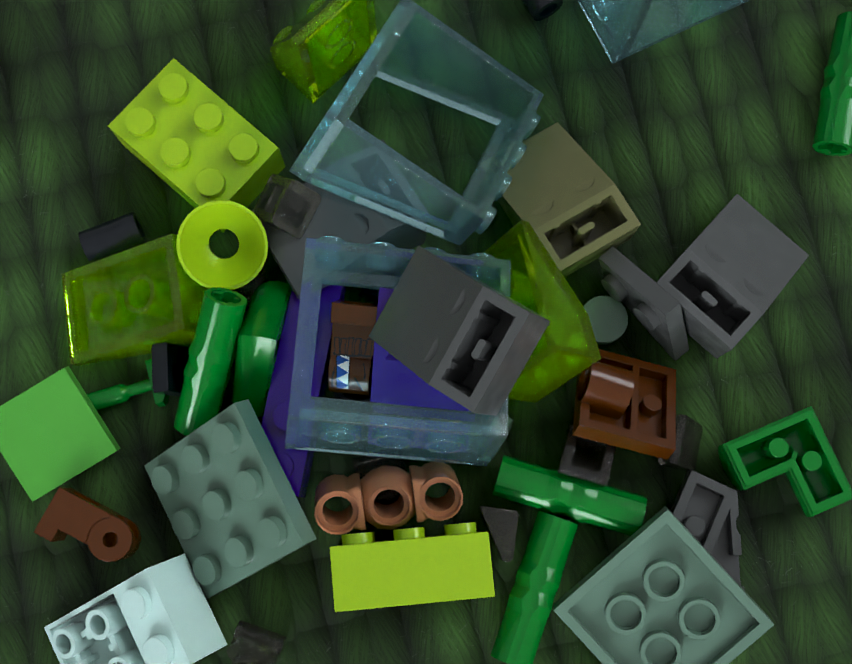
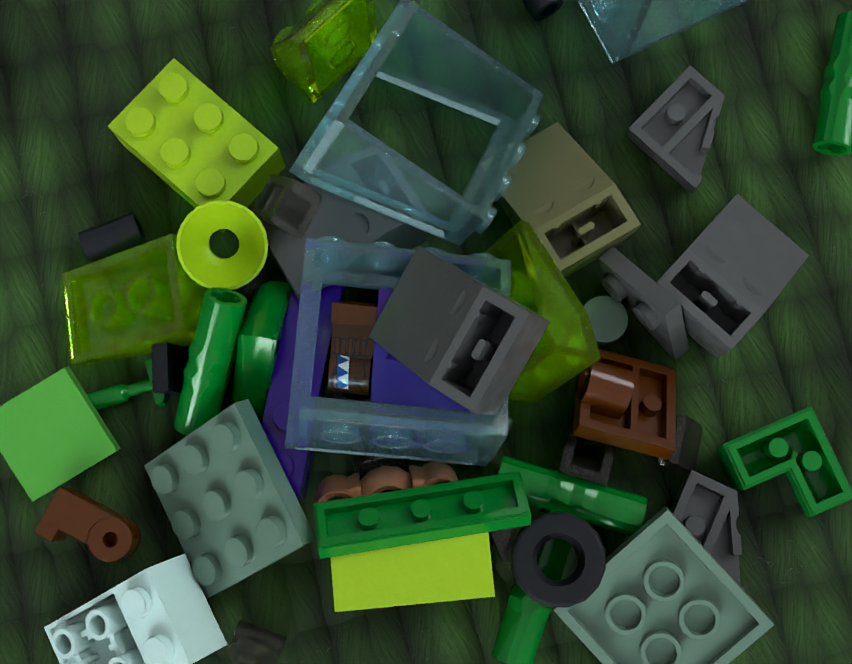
none -> green tile [313,471,531,559]
none -> black tyre [511,512,606,608]
none -> dark grey wing [625,65,725,194]

